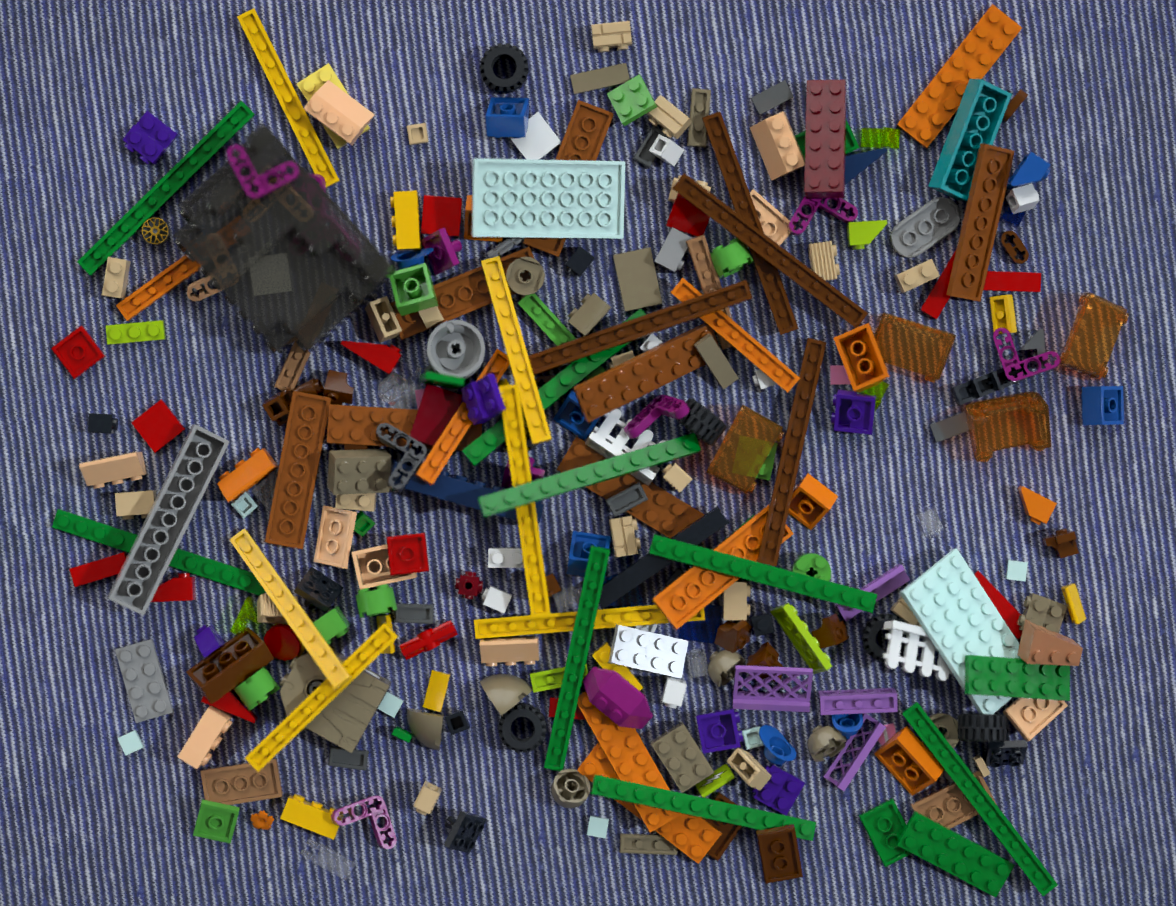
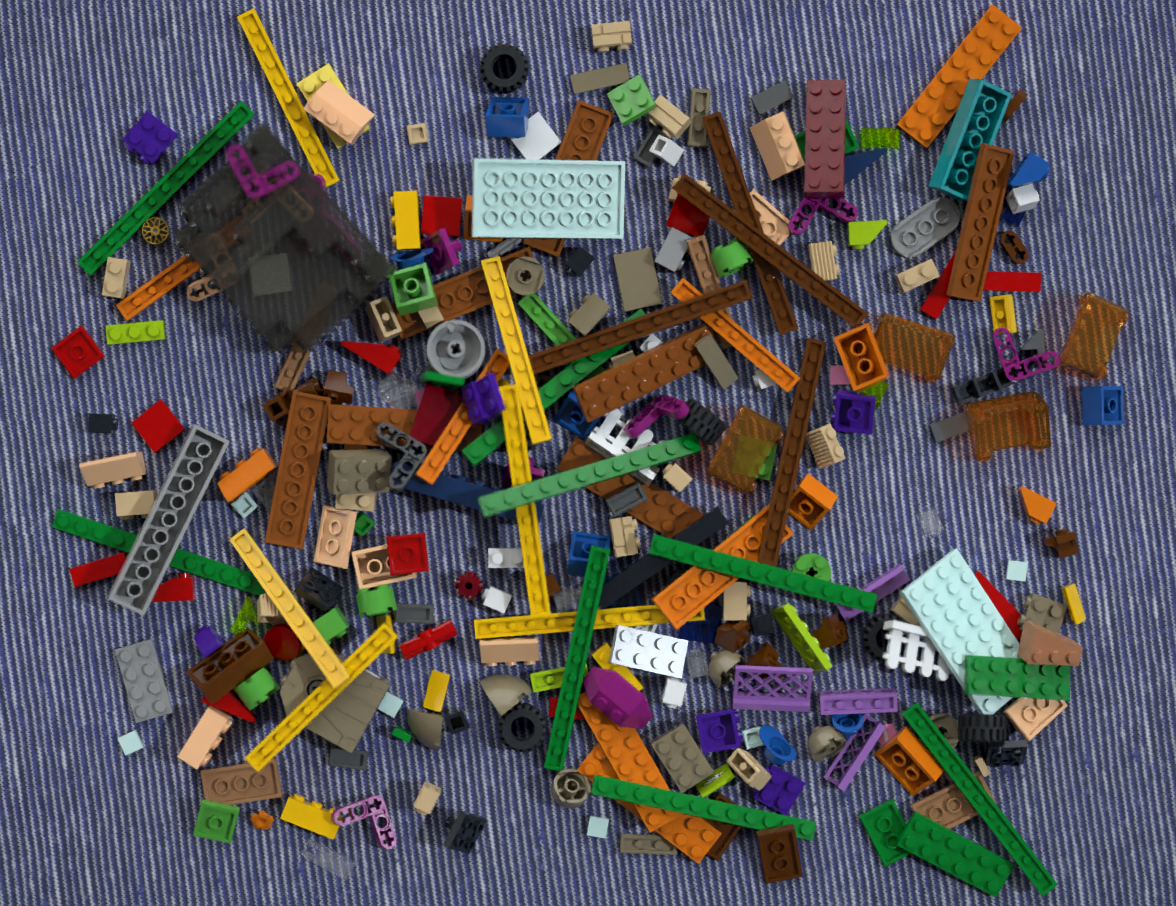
none -> tan brick [805,423,846,469]

